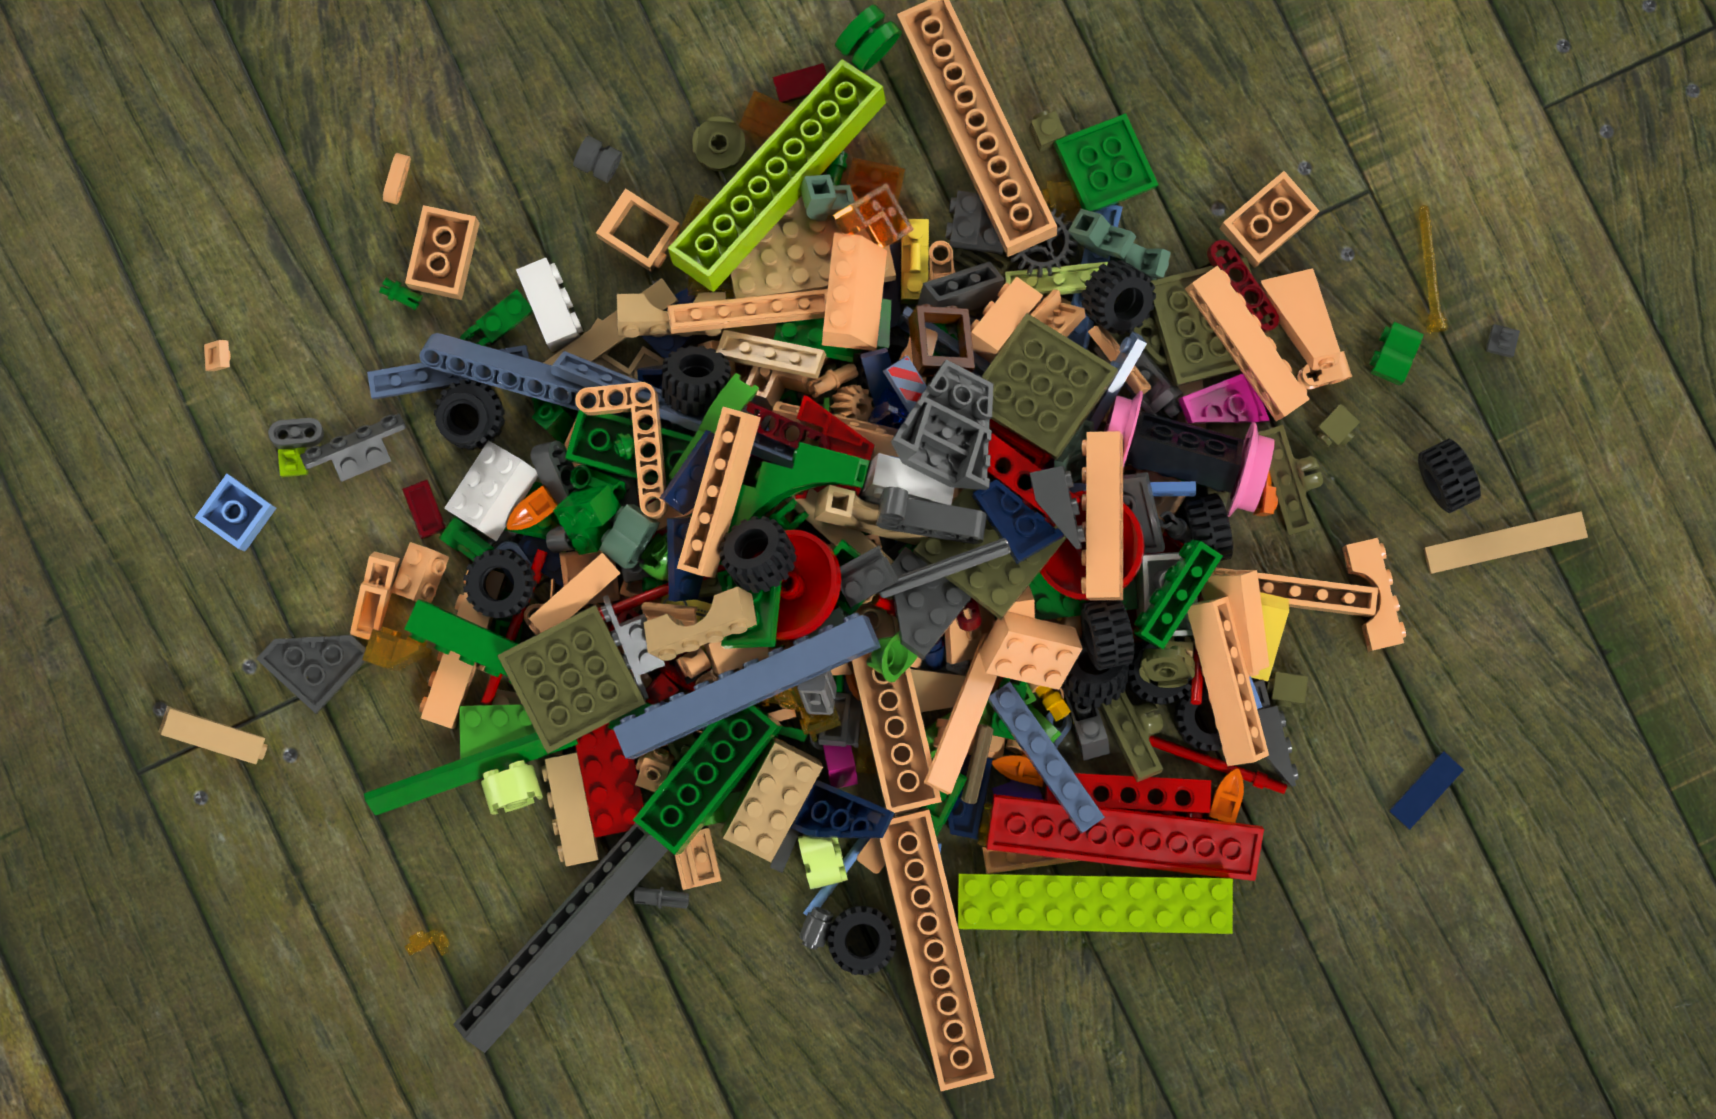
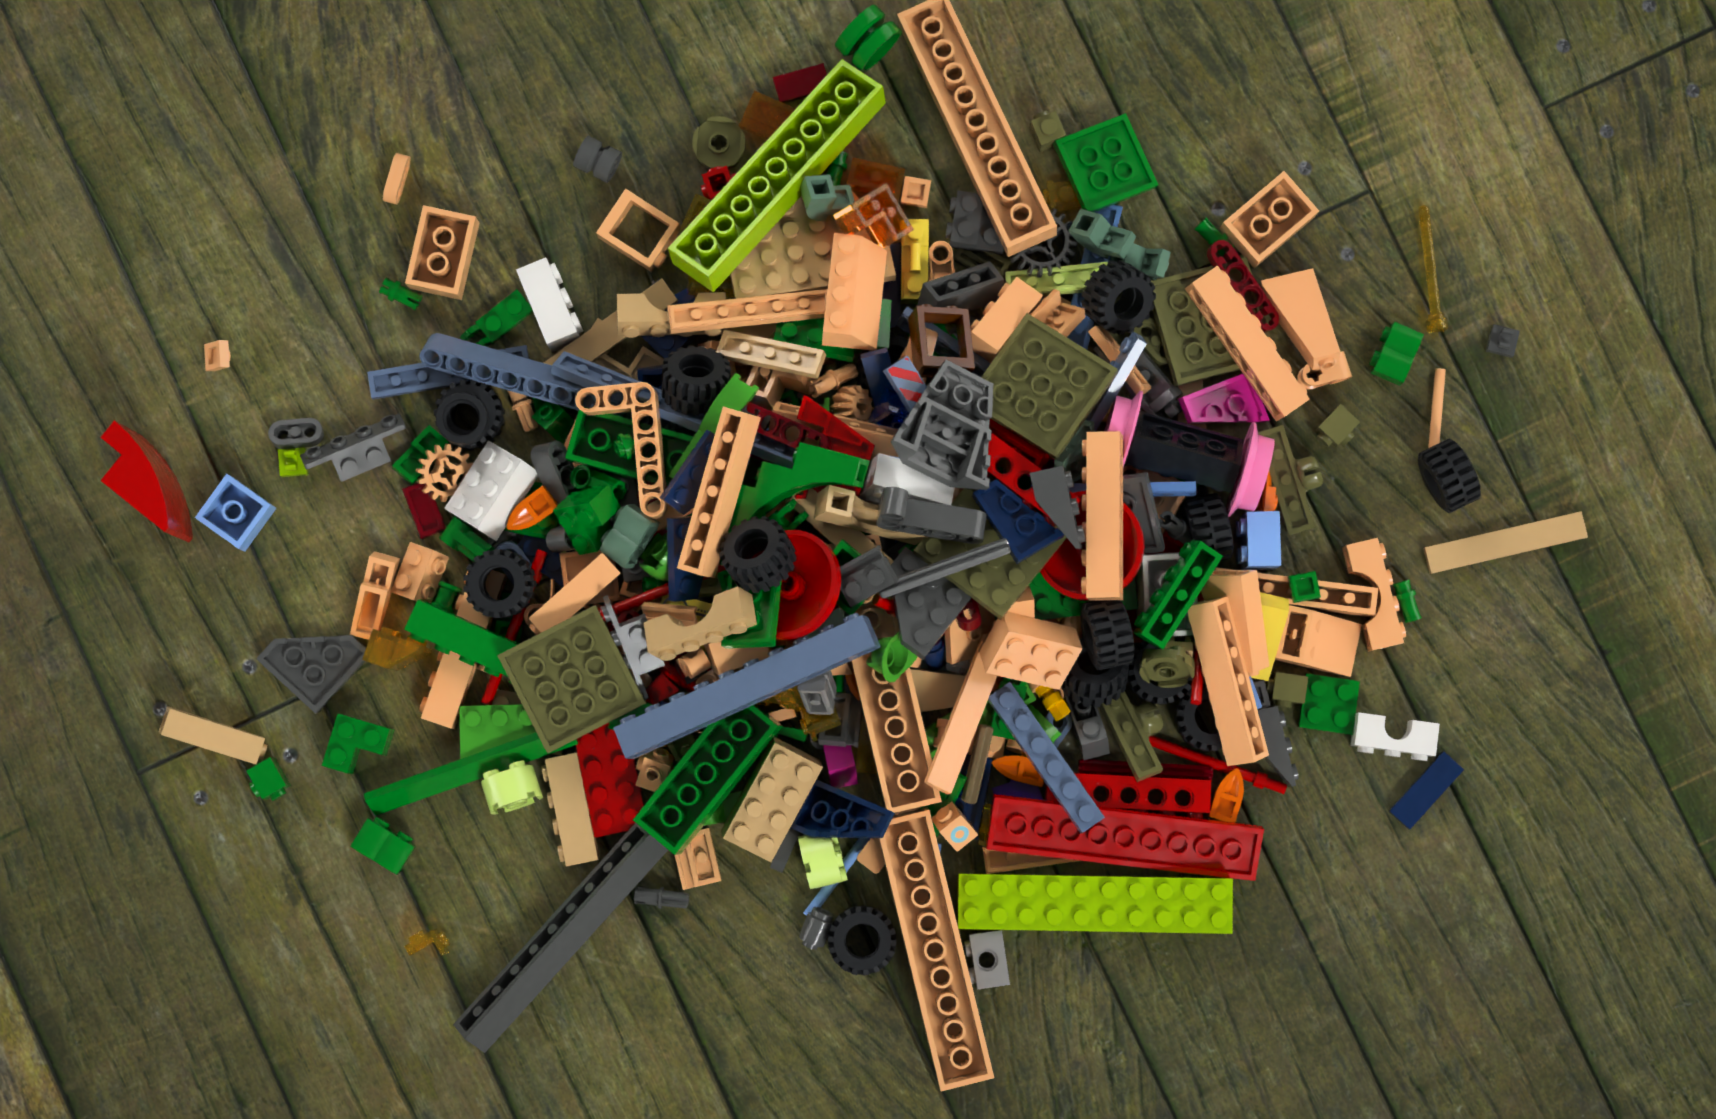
none -> red slope [100,420,193,542]
none -> green brick [246,757,291,801]
none -> green brick [321,714,395,774]
none -> green brick [350,816,416,875]
none -> green slope [392,425,449,485]
none -> light nougat gear [416,444,473,502]
none -> green bush [431,581,462,613]
none -> light nougat axle [507,390,539,432]
none -> red brick [700,165,736,200]
none -> light nougat plate [901,176,931,208]
none -> light nougat brick [932,802,978,852]
none -> light grey brick [964,930,1010,990]
none -> dark red axle [1078,759,1213,780]
none -> green pin [1194,217,1234,257]
none -> light blue brick [1235,511,1281,570]
none -> light nougat slope [1275,605,1362,677]
none -> green tile [1288,571,1321,603]
none -> green plate [1298,673,1360,735]
none -> white arch [1350,712,1440,761]
none -> green pin [1393,579,1422,623]
none -> light nougat bar [1428,368,1446,448]

